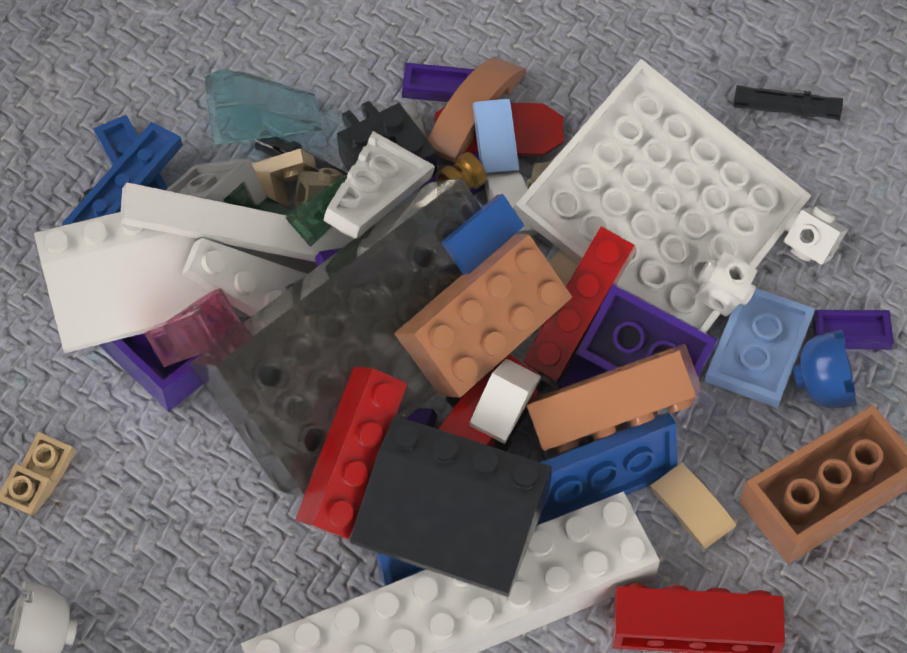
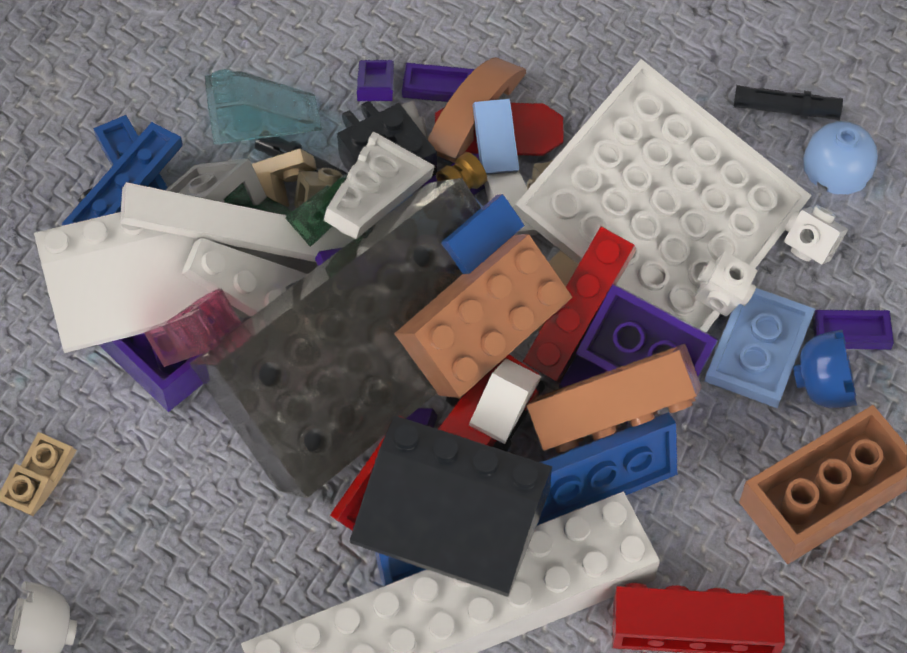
red brick [295,367,408,539] -> none
tan slope [650,462,736,550] -> none
none -> dark purple tile [357,60,394,101]
none -> light blue cylinder [803,121,878,195]

